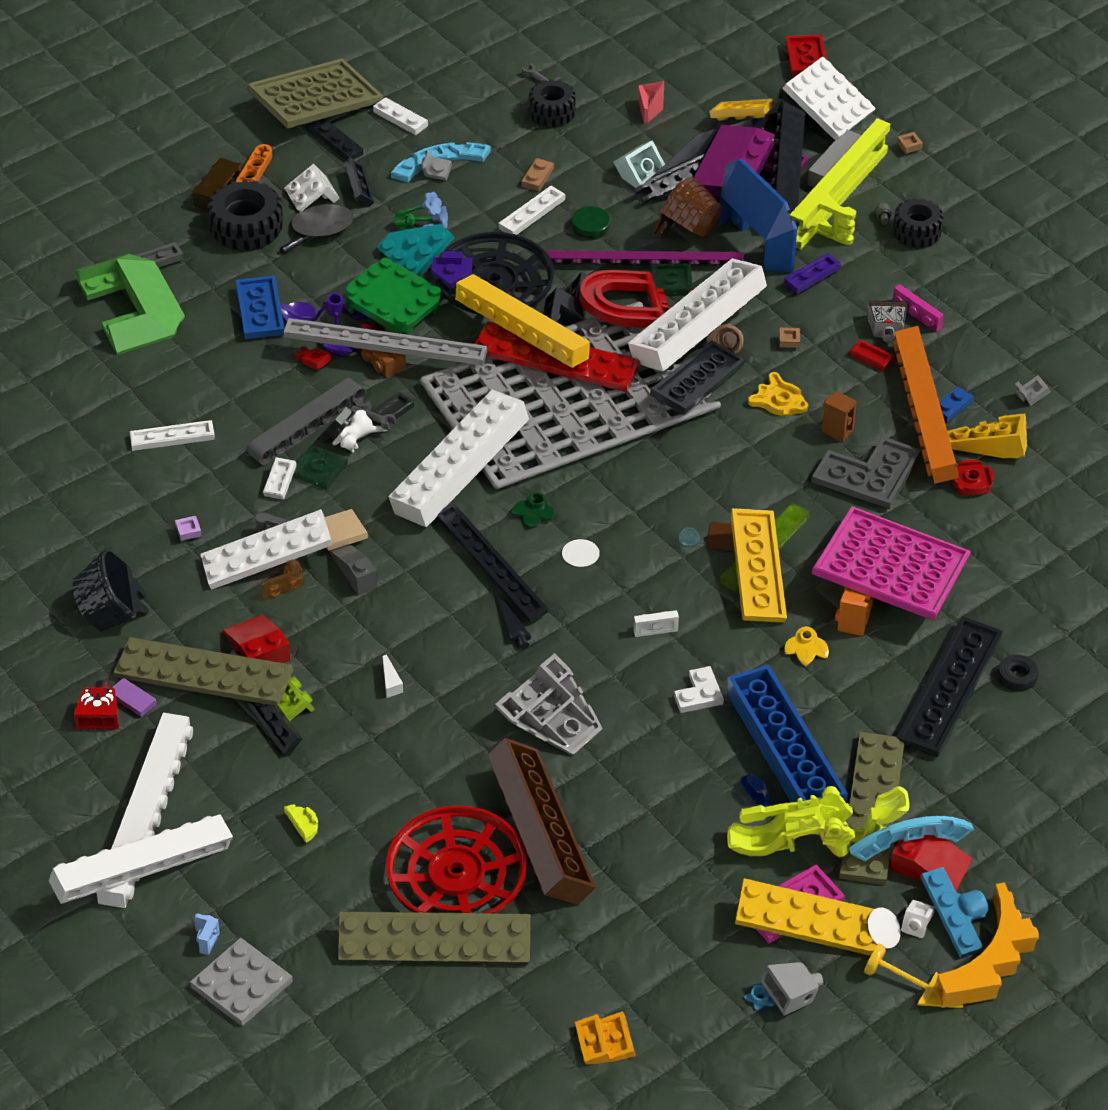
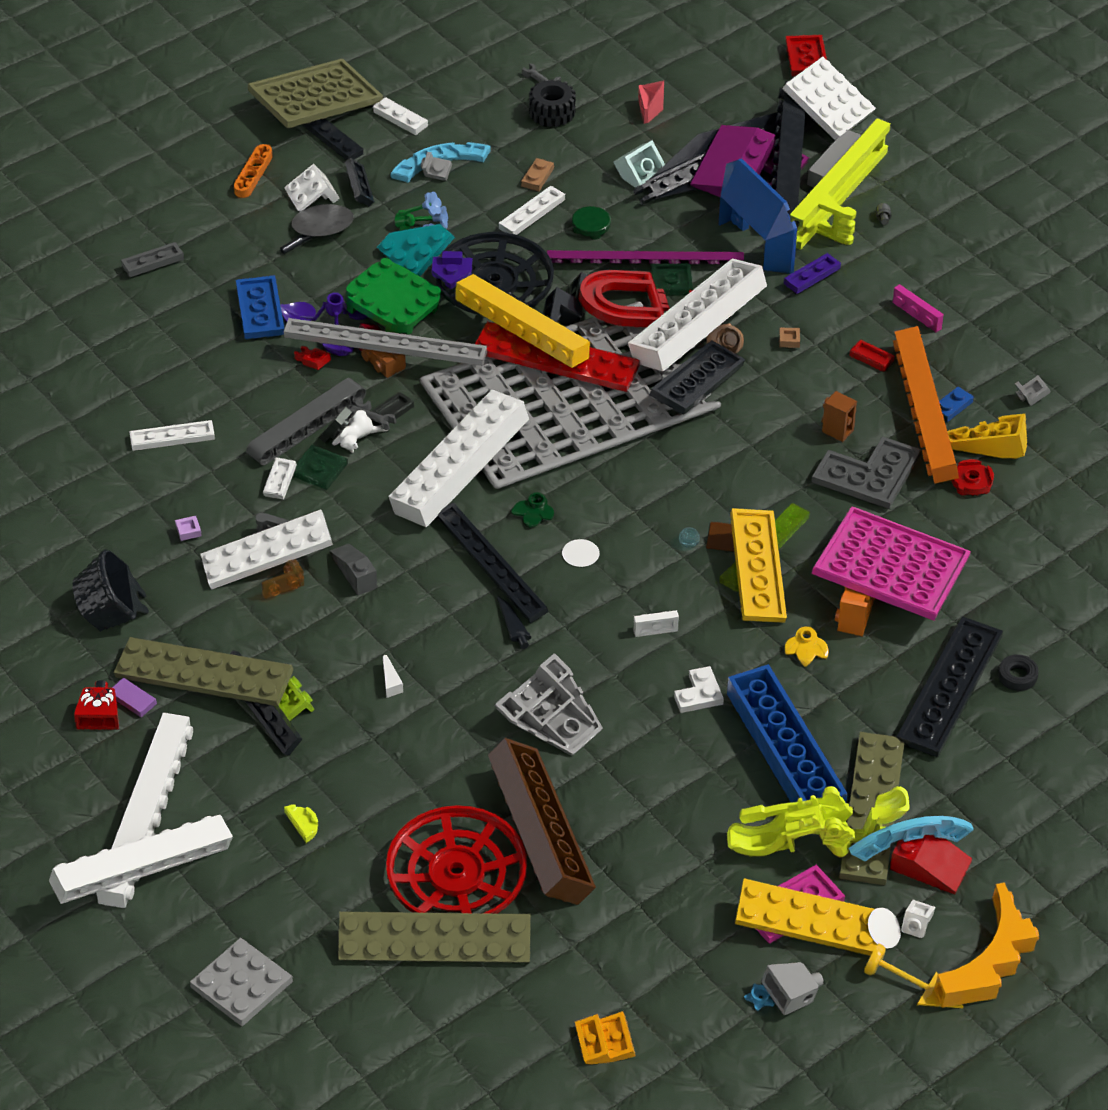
bright green slope [73,254,185,355] -> none
dark brown brick [192,158,241,210] -> none
light blue bracket [194,913,219,955] -> none
black tyre [208,180,283,251] -> none
red slope [223,614,291,663] -> none
tan tile [325,509,368,551] -> none
reddish brown piece [654,177,722,238] -> none
yellow plate [710,99,775,121] -> none
clear blue plate [739,773,771,807] -> none
yellow tile [748,372,808,416] -> none
light grey torso [867,301,907,343] -> none
black tyre [893,198,943,248] -> none
medium nougat plate [897,132,923,154] -> none
dark azure plate [921,867,988,959] -> none

